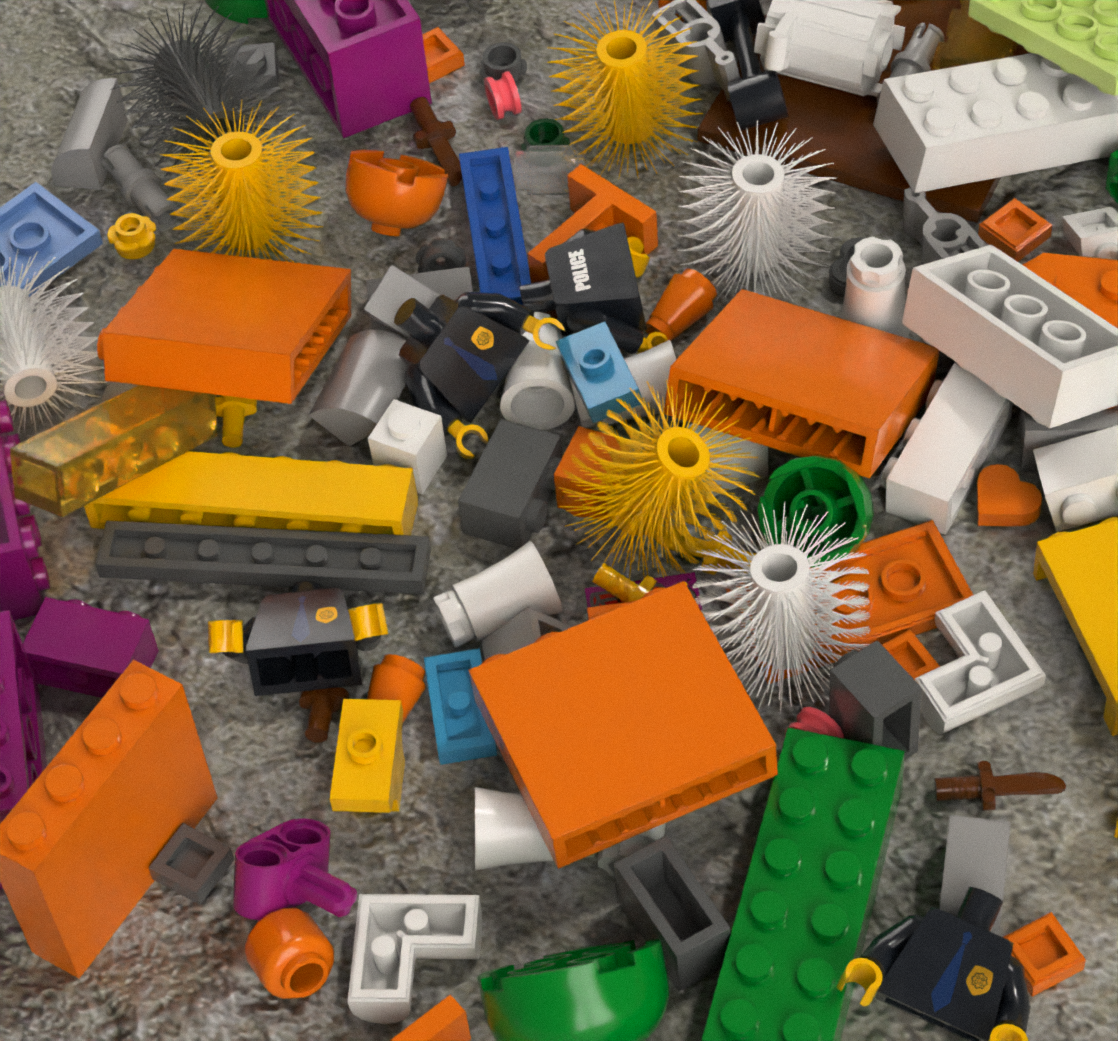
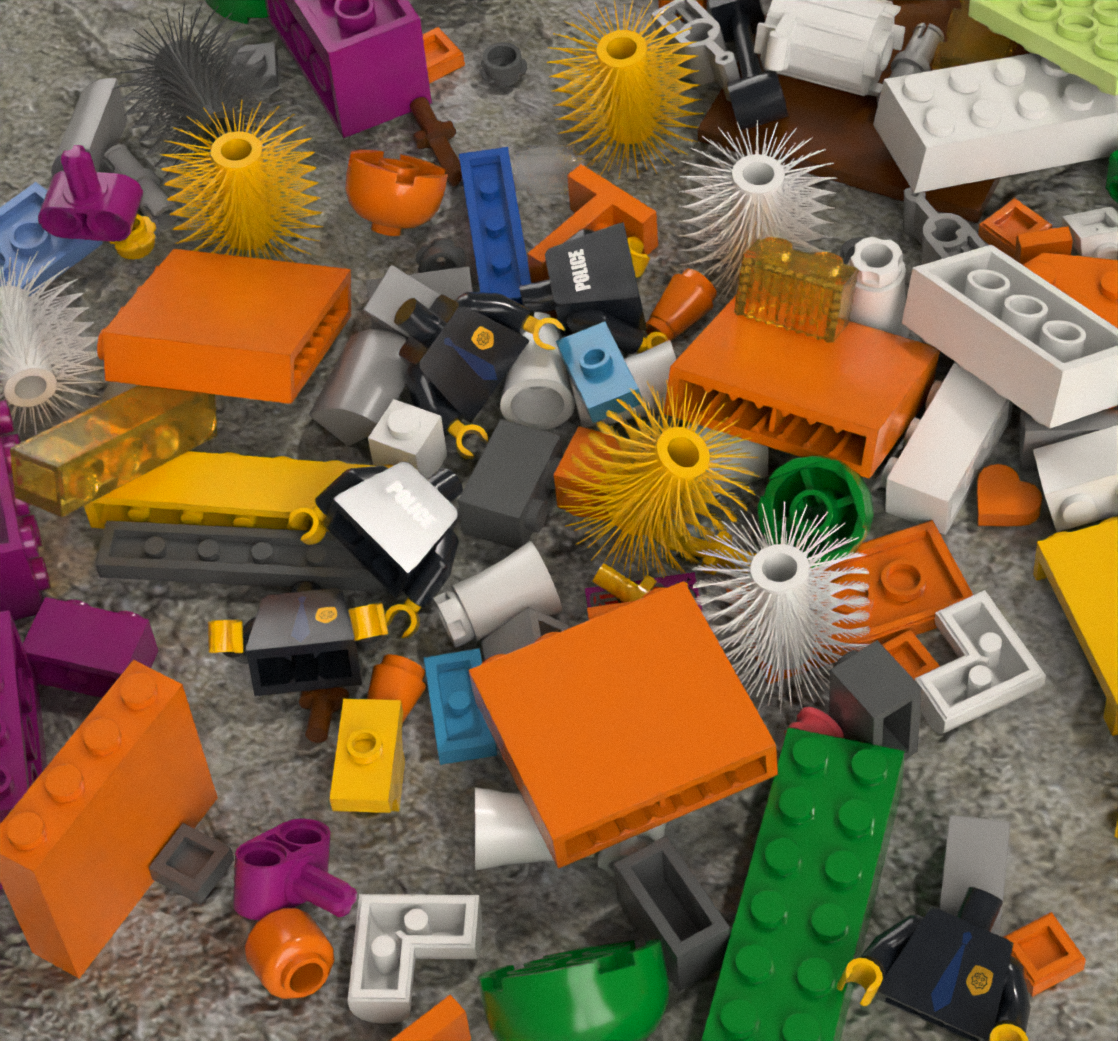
yellow piece [211,395,257,448] -> none
coral bush [484,71,522,120] -> none
dark green plate [521,118,570,164] -> none
reddish brown piece [934,761,1066,811] -> none
none -> magenta beam [38,145,143,242]
none -> torso [288,462,463,638]
none -> clear yellow brick [734,237,859,343]
none -> orange tile [1015,226,1073,265]

